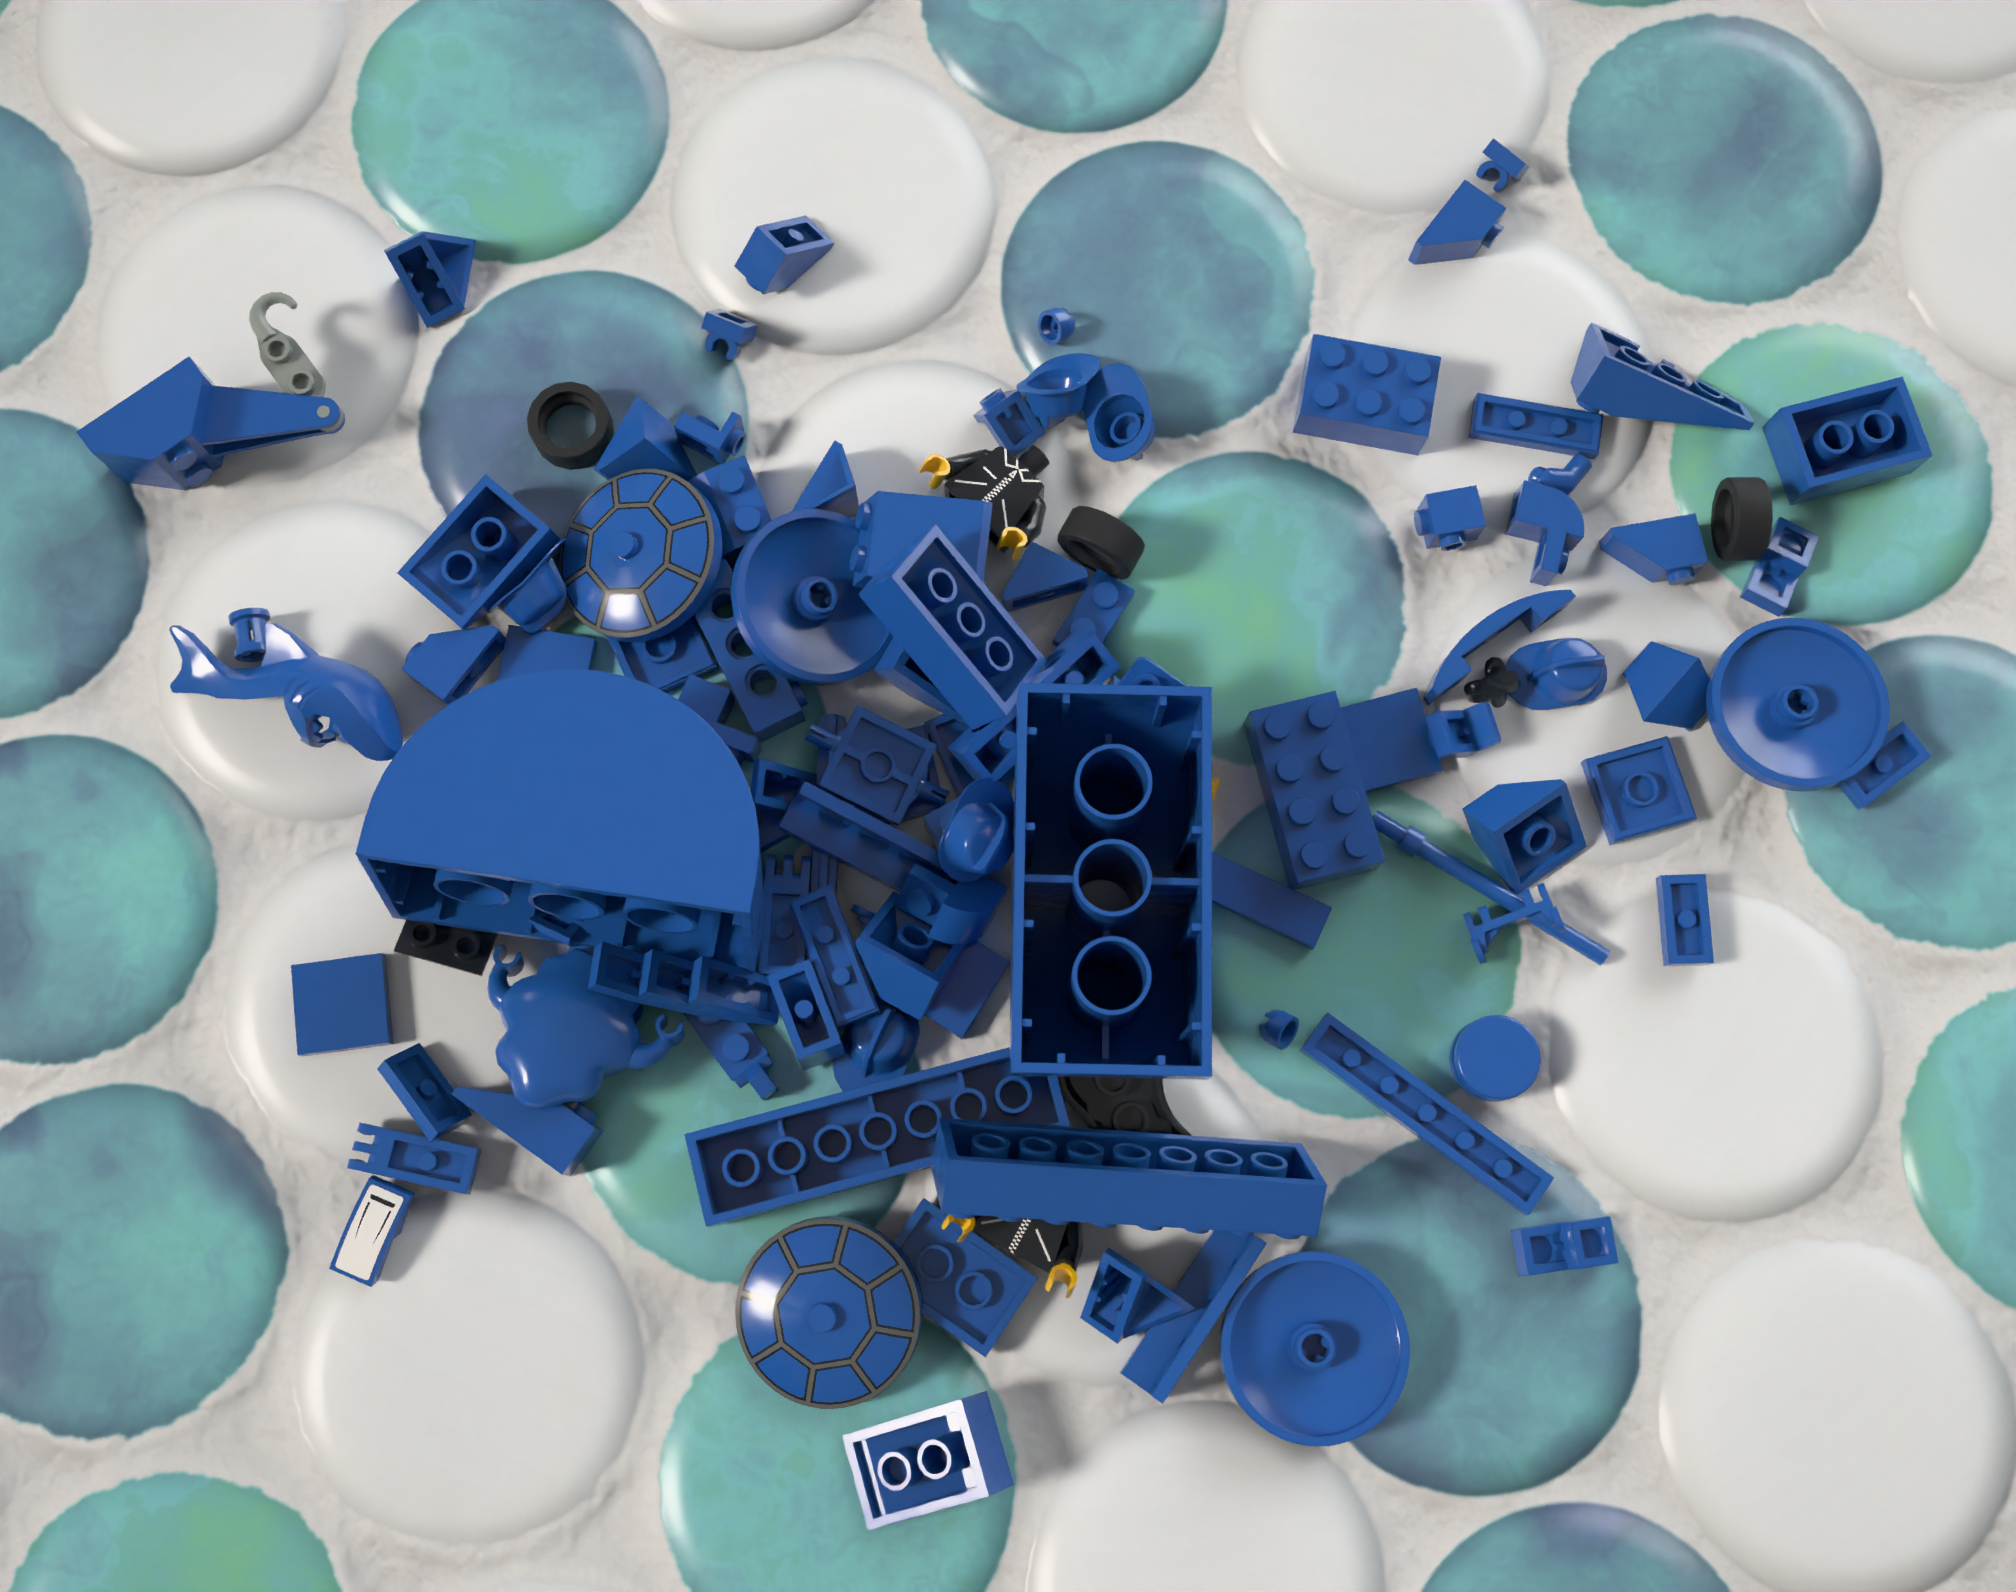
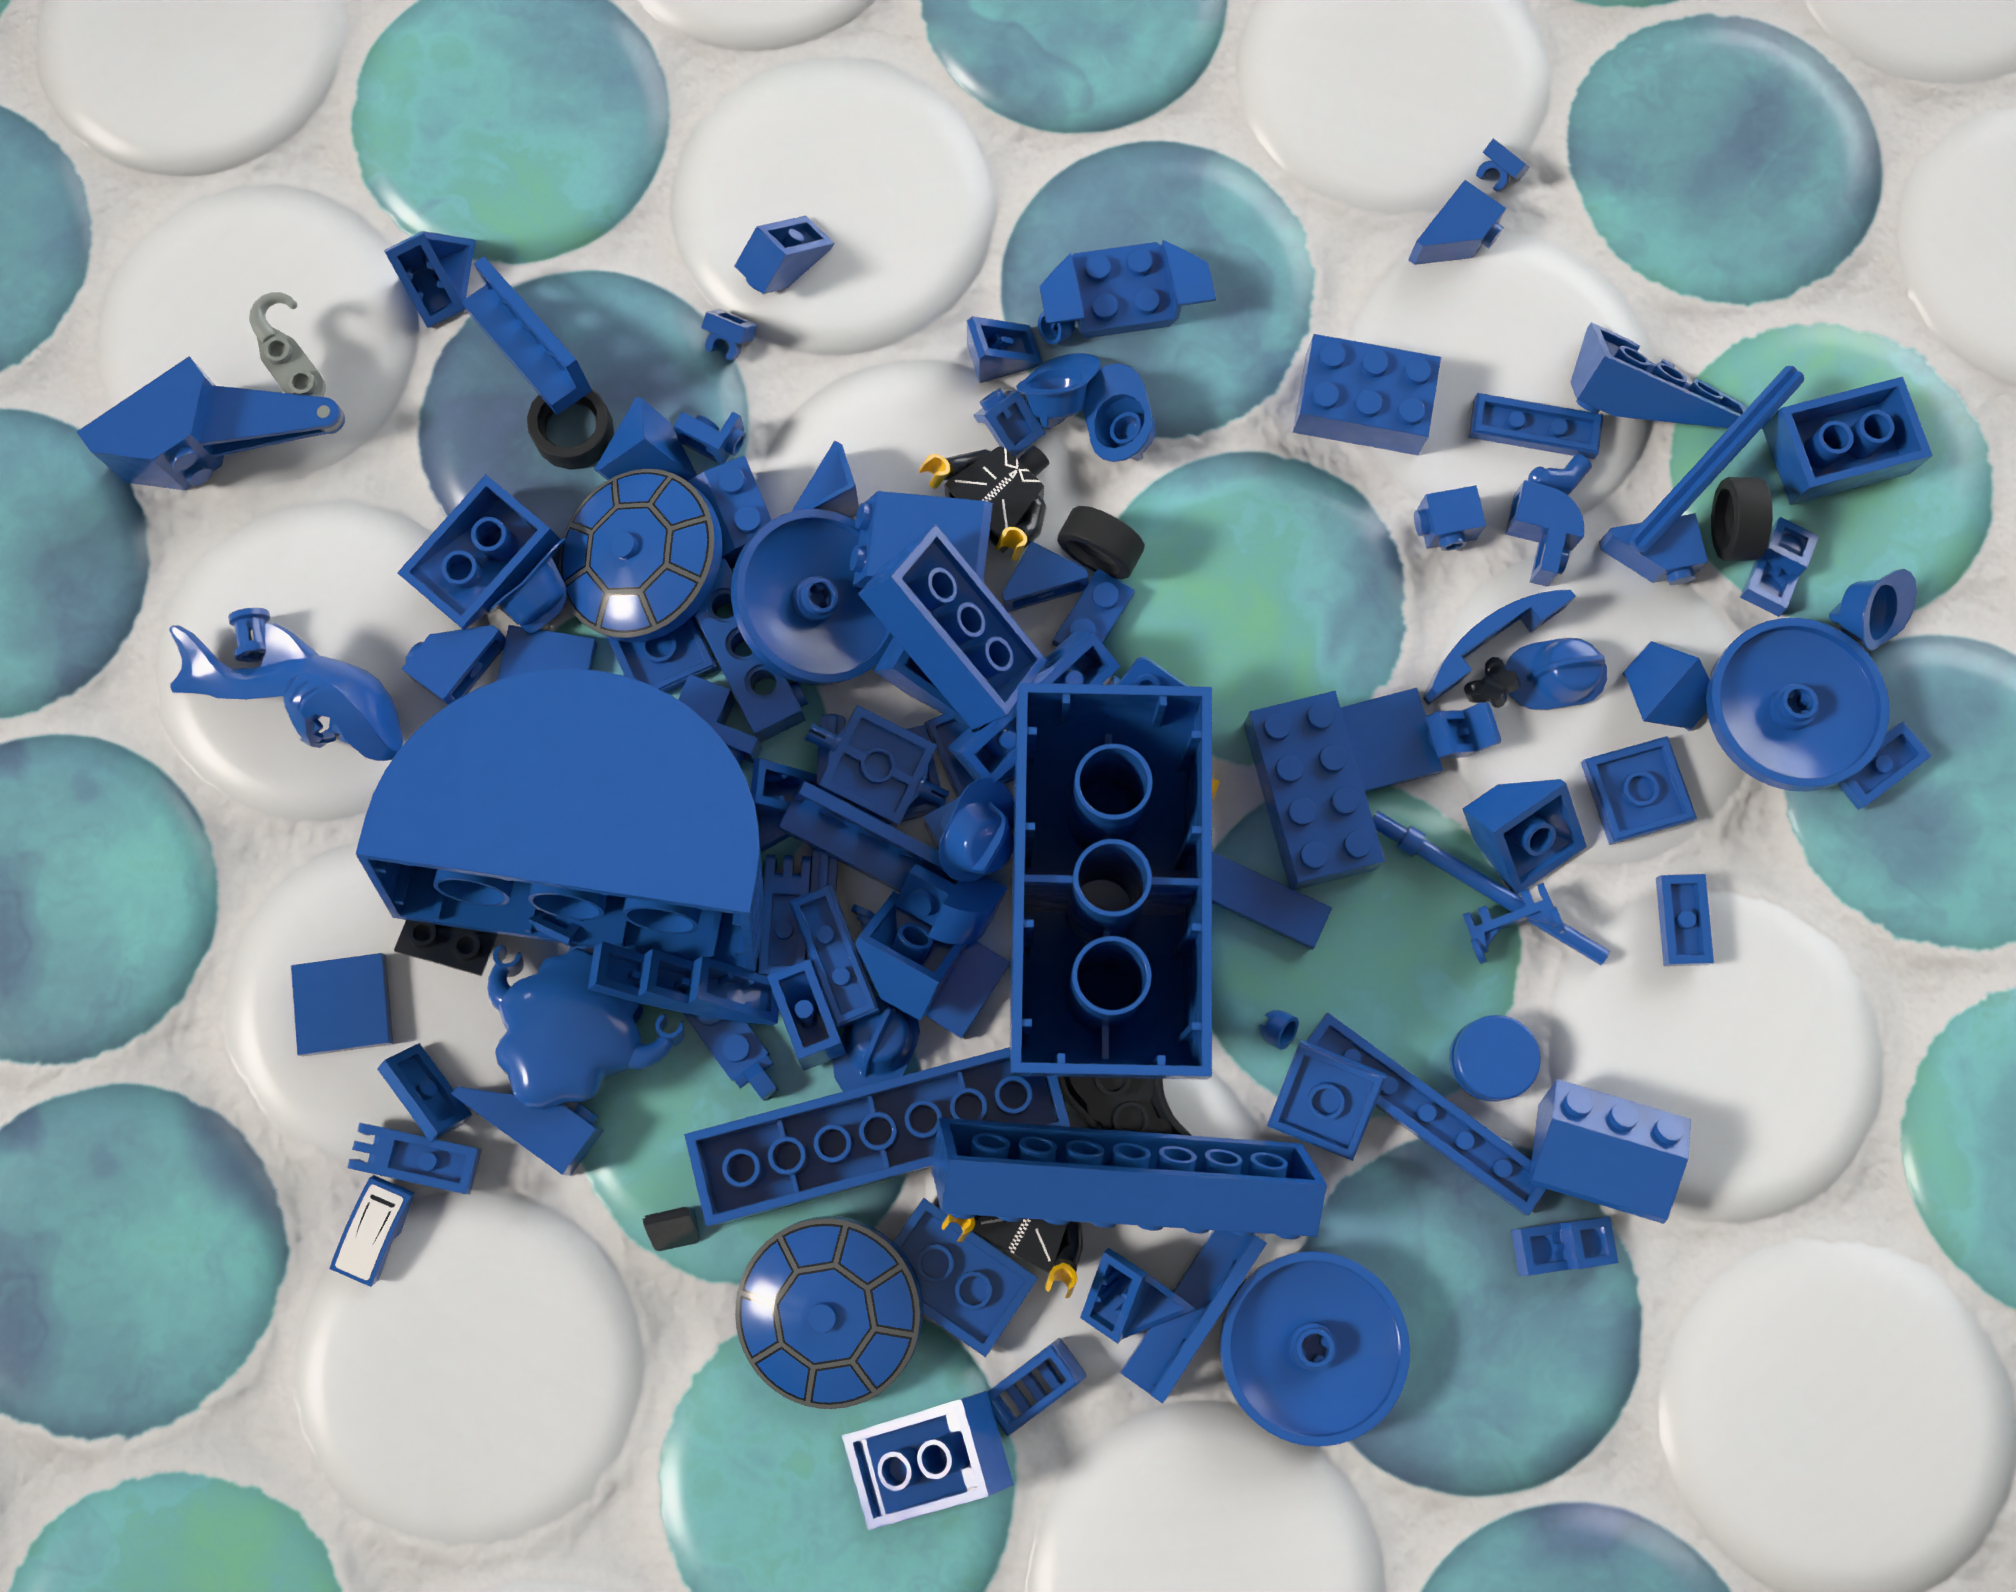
none -> blue fence [461,257,592,415]
none -> black slope [642,1207,700,1251]
none -> blue slope [966,316,1042,383]
none -> blue slope [987,1338,1087,1437]
none -> blue piece [1040,240,1216,338]
none -> blue tile [1267,1040,1387,1161]
none -> blue slope [1529,1079,1691,1224]
none -> blue axle [1626,366,1804,556]
none -> blue piece [1829,569,1917,651]

